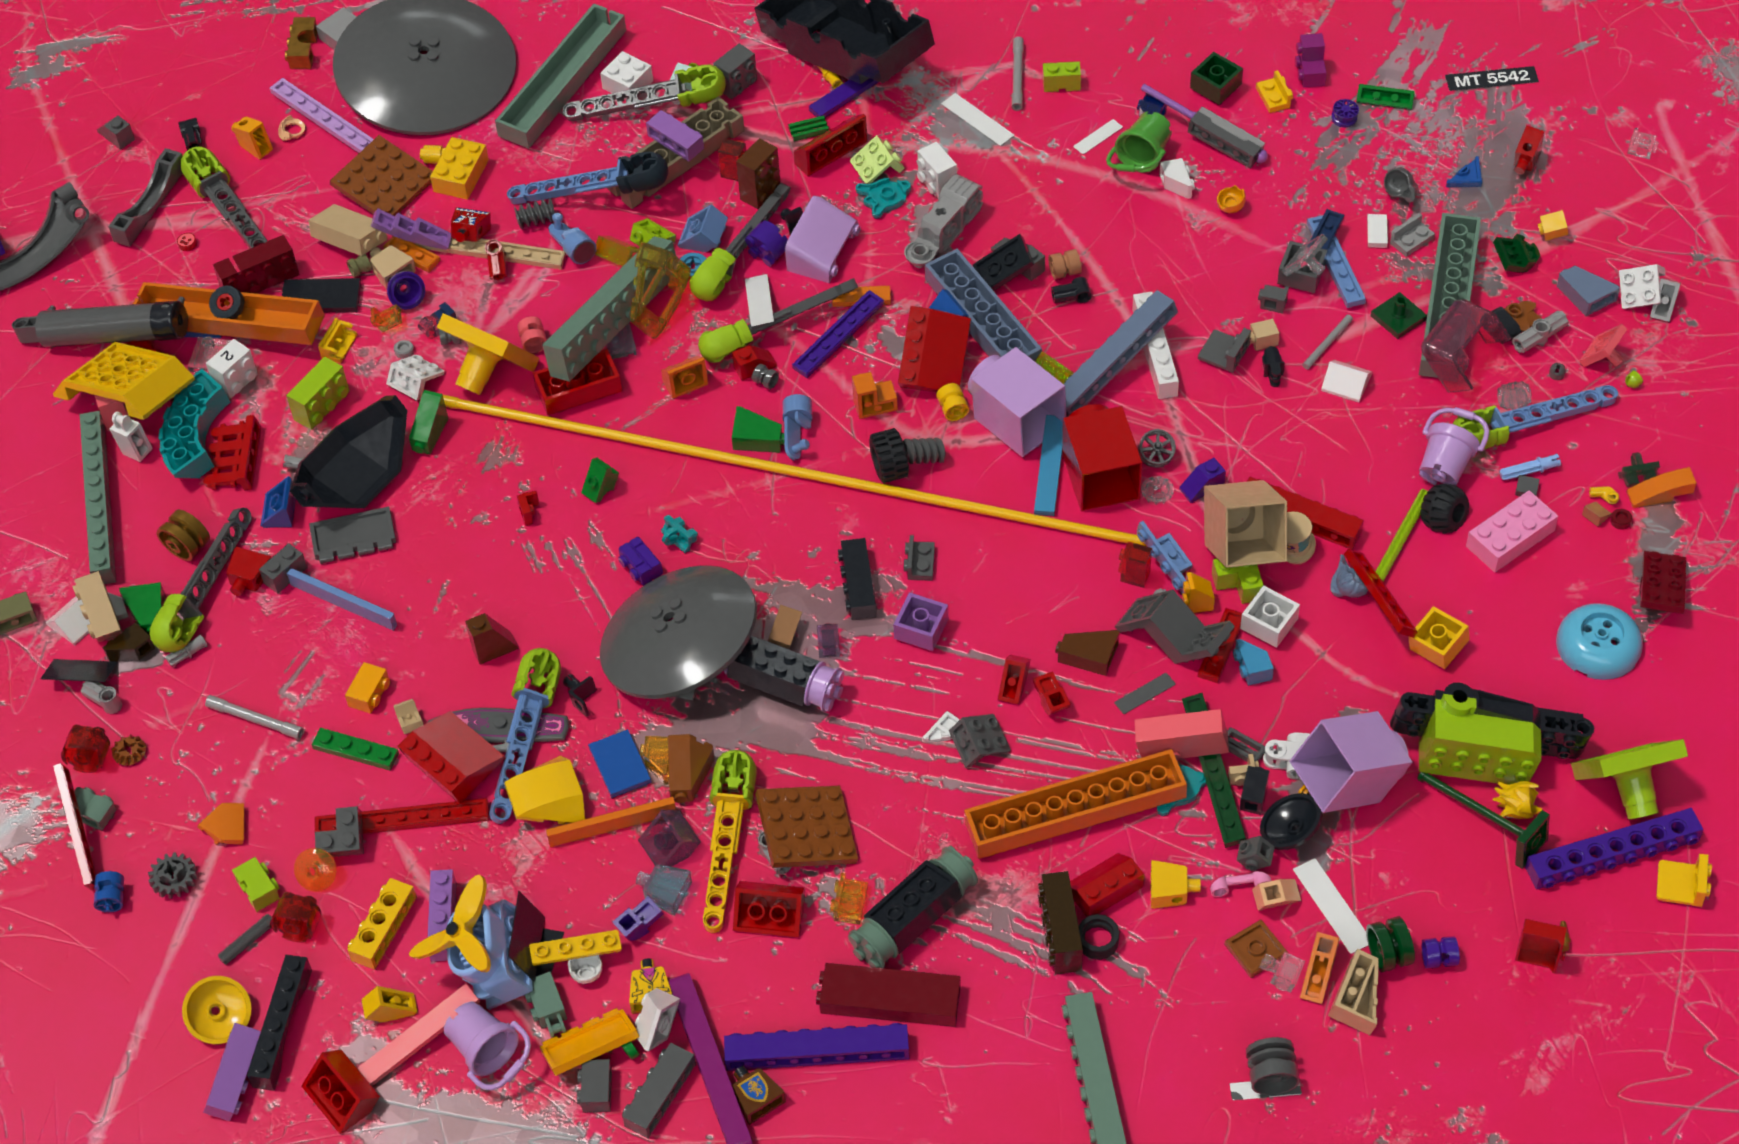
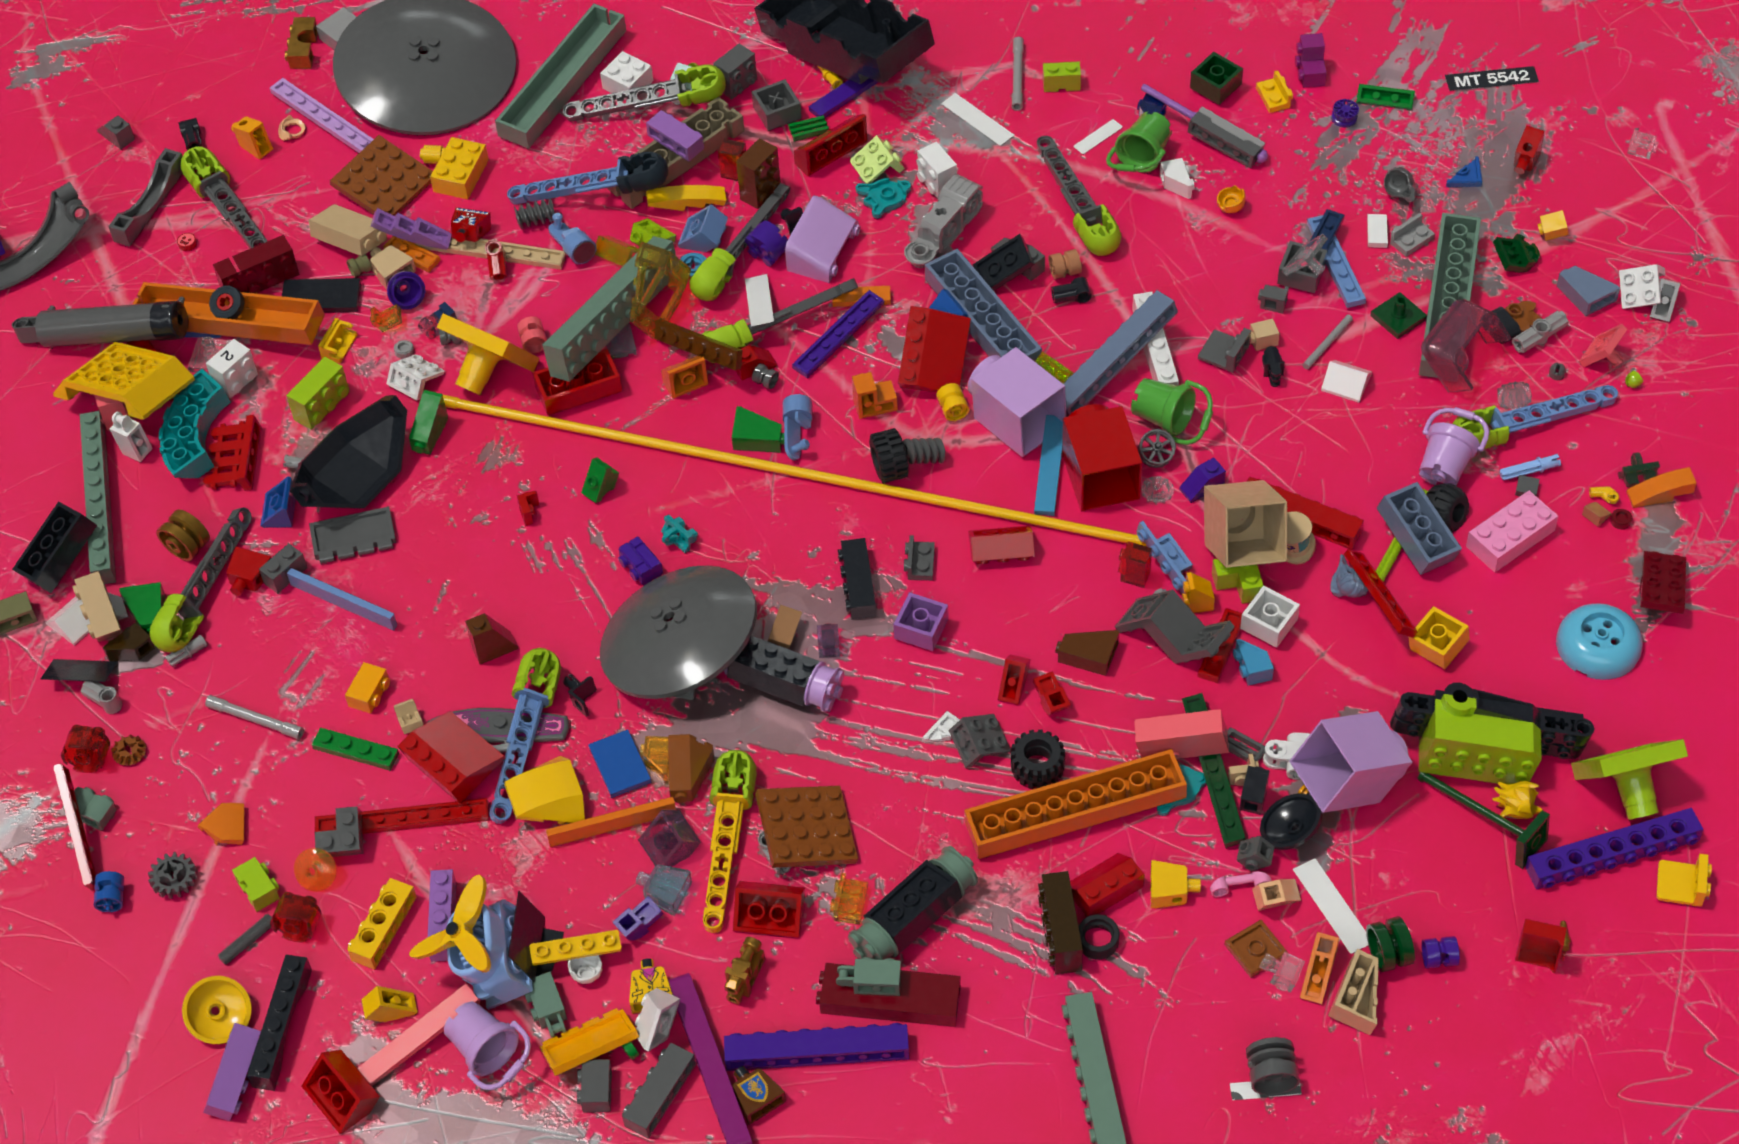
dark grey sticker [1114,673,1176,714] -> none
none -> black brick [12,501,97,593]
none -> yellow slope [646,185,726,211]
none -> reddish brown plate [654,319,743,370]
none -> pearl gold hips [724,937,765,1004]
none -> dark grey brick [752,79,802,131]
none -> sand green brick [836,957,901,996]
none -> red slope [968,526,1034,564]
none -> black tyre [1011,729,1065,789]
none -> piece [1037,136,1121,256]
none -> bright green piece [1131,378,1213,445]
none -> sand blue brick [1377,482,1462,575]

